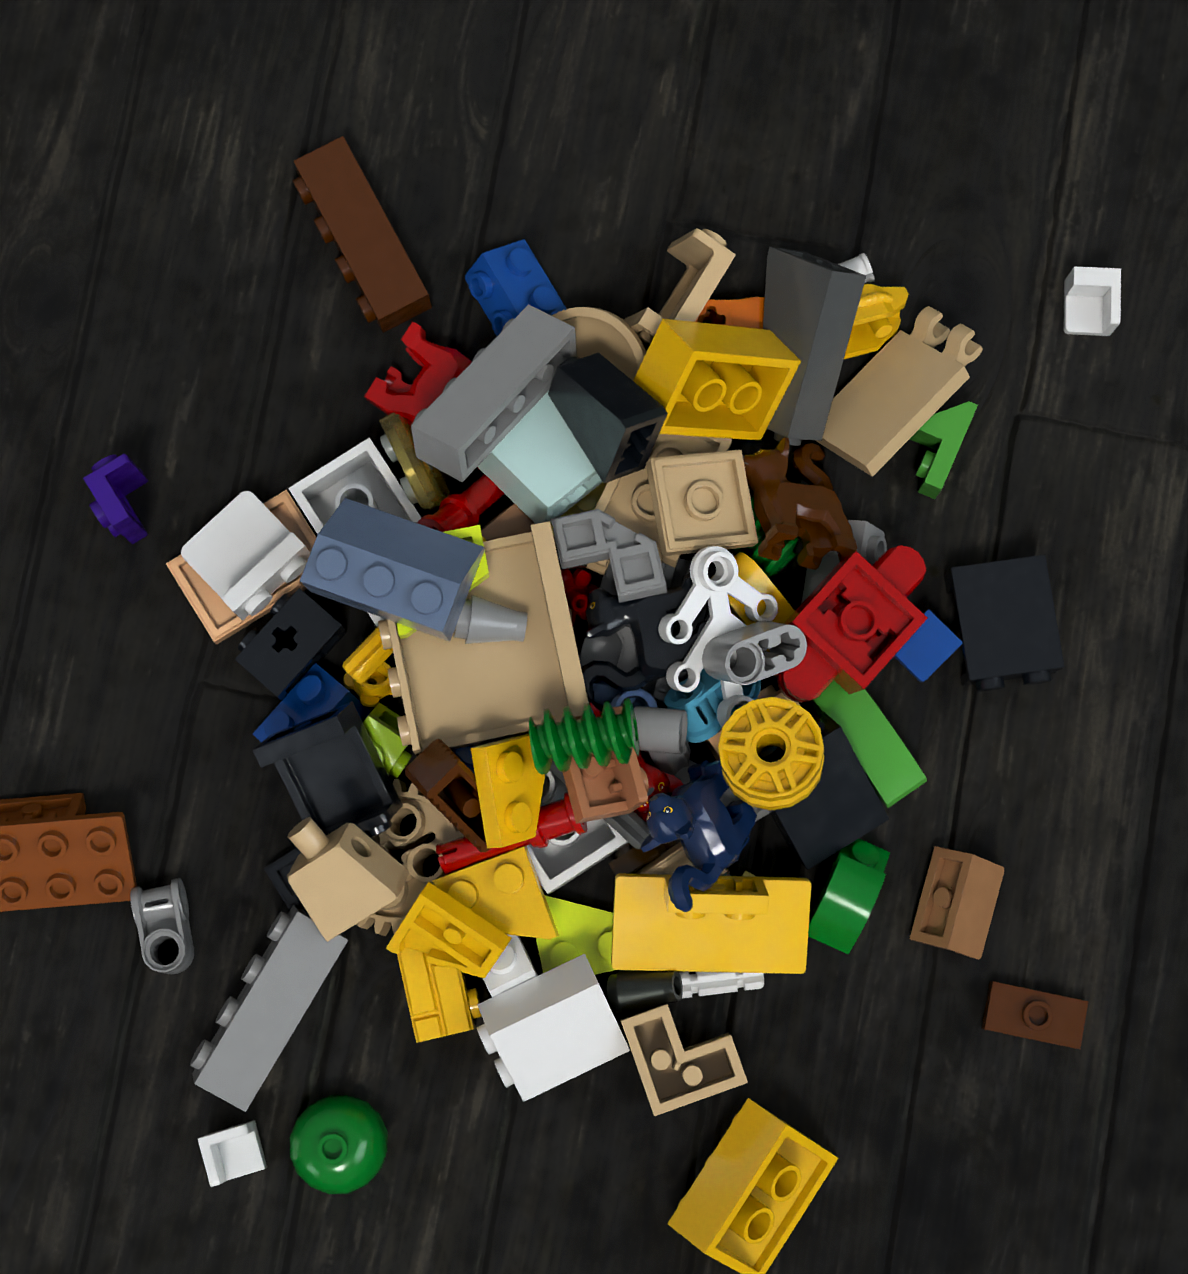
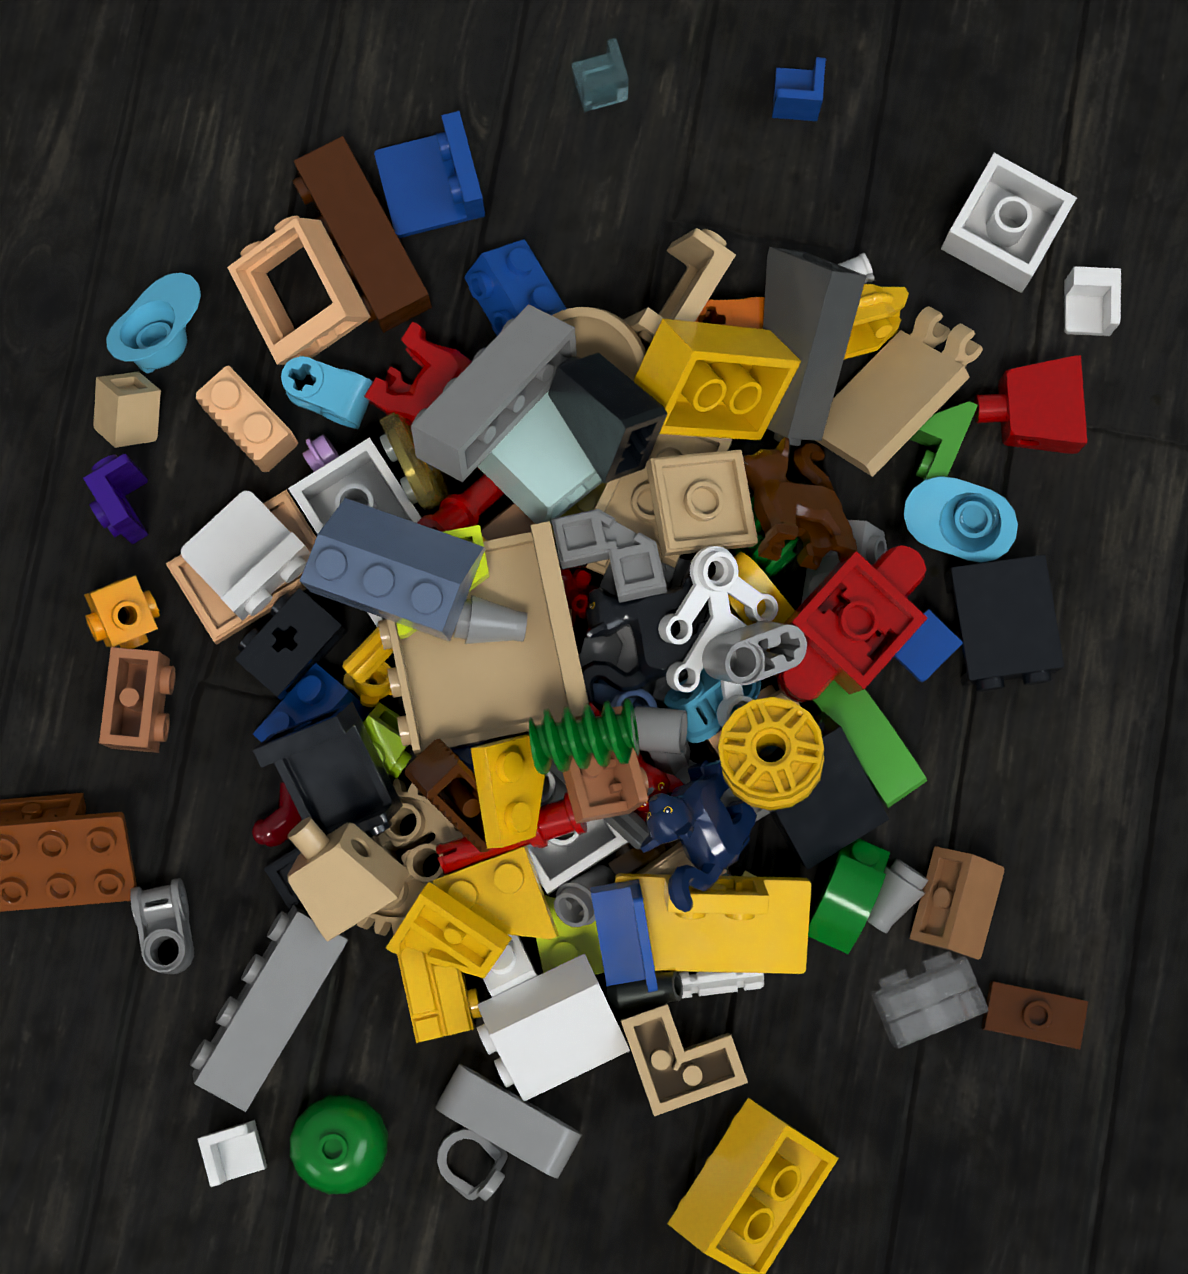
none -> light orange brick [84,575,160,649]
none -> tan panel [94,371,161,448]
none -> nougat brick [99,647,175,753]
none -> medium azure piece [106,272,201,374]
none -> light nougat brick [196,365,298,472]
none -> light nougat window [227,216,371,365]
none -> dark red arm [252,783,302,847]
none -> medium azure piece [281,356,373,429]
none -> lavender plate [302,434,339,472]
none -> blue bracket [374,111,485,238]
none -> light grey beam [435,1064,582,1179]
none -> light grey piece [437,1128,508,1201]
none -> light grey cone [554,864,615,927]
none -> clear light blue panel [572,38,629,112]
none -> blue panel [590,879,658,993]
none -> blue panel [772,57,826,121]
none -> light grey cone [867,858,929,933]
none -> clear brick [871,951,989,1049]
none -> medium azure piece [904,476,1018,563]
none -> white brick [941,153,1077,293]
none -> red torso [974,355,1087,454]

